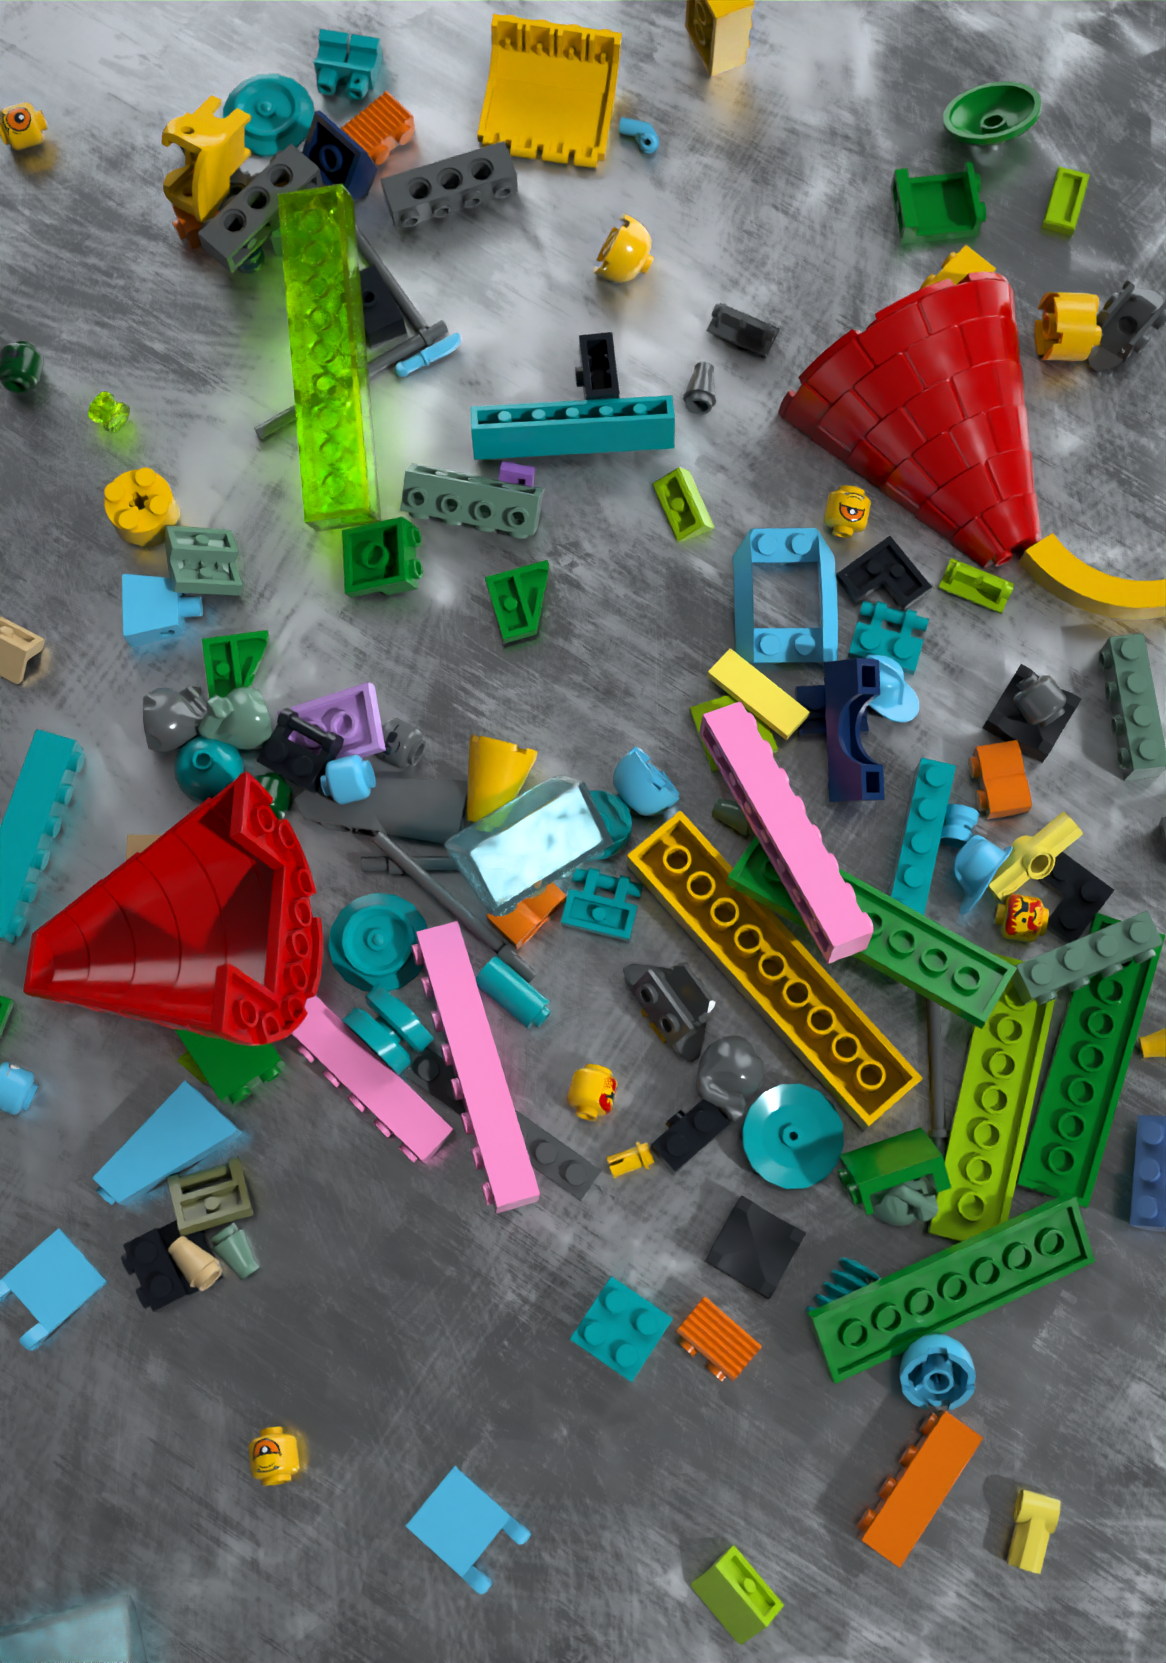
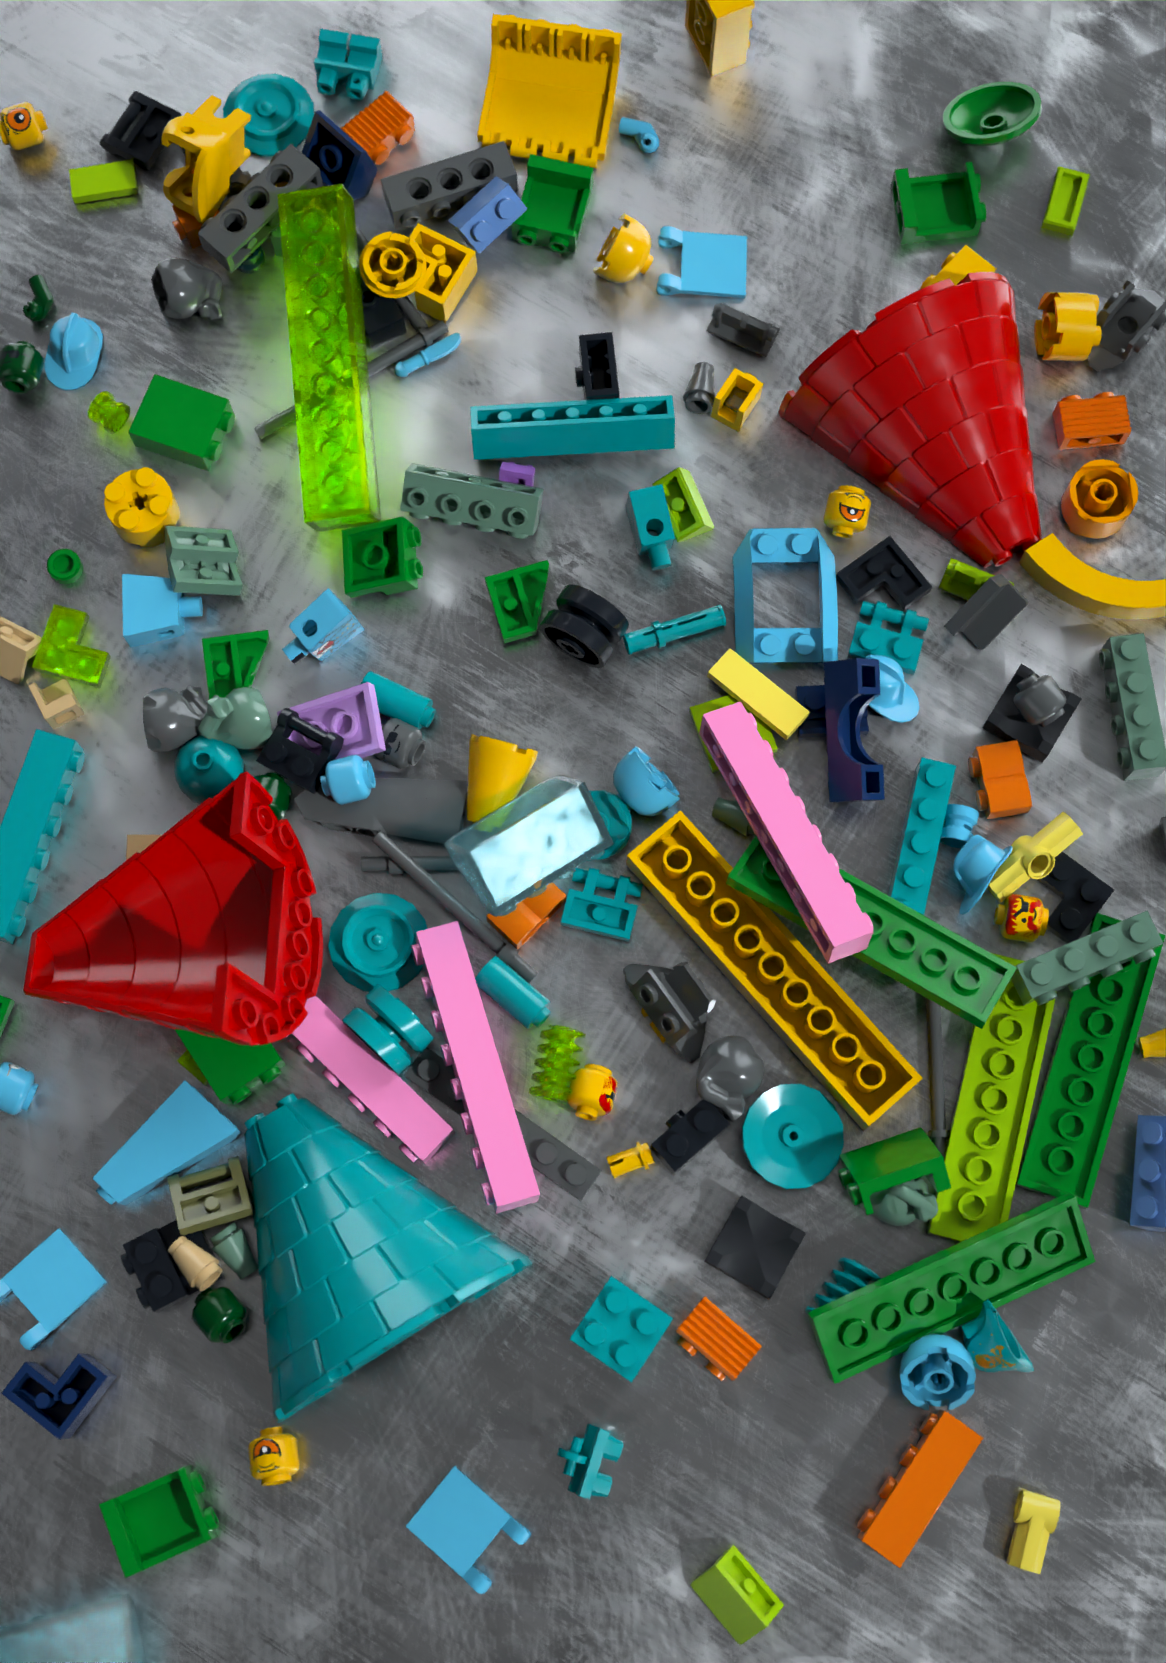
none -> dark blue brick [1,1353,117,1440]
none -> dark green arm [23,274,54,322]
none -> tan panel [28,679,84,730]
none -> clear neon green plate [32,604,111,688]
none -> medium azure piece [44,312,103,390]
none -> green tile [47,549,83,585]
none -> lime tile [69,159,139,204]
none -> black plate [99,91,181,170]
none -> green panel [99,1465,219,1578]
none -> green brick [128,374,235,471]
none -> dark grey piece [151,257,223,320]
none -> dark green head [192,1287,247,1343]
none -> teal cone [244,1093,532,1423]
none -> medium azure torso [282,588,365,665]
none -> yellow cone [359,231,427,298]
none -> teal brick [361,671,436,729]
none -> yellow brick [410,223,478,323]
none -> medium blue brick [448,176,528,254]
none -> green panel [511,154,594,253]
none -> clear neon green piece [529,1025,586,1104]
none -> black wheel [540,584,629,668]
none -> teal hips [557,1424,623,1500]
none -> teal pin [623,604,726,655]
none -> teal torso [625,484,675,570]
none -> medium azure flag [657,226,747,298]
none -> yellow window [711,368,763,432]
none -> dark grey panel [944,573,1028,650]
none -> teal hat [962,1299,1034,1373]
none -> orange brick [1053,392,1131,451]
none -> light orange brick [1061,459,1138,539]

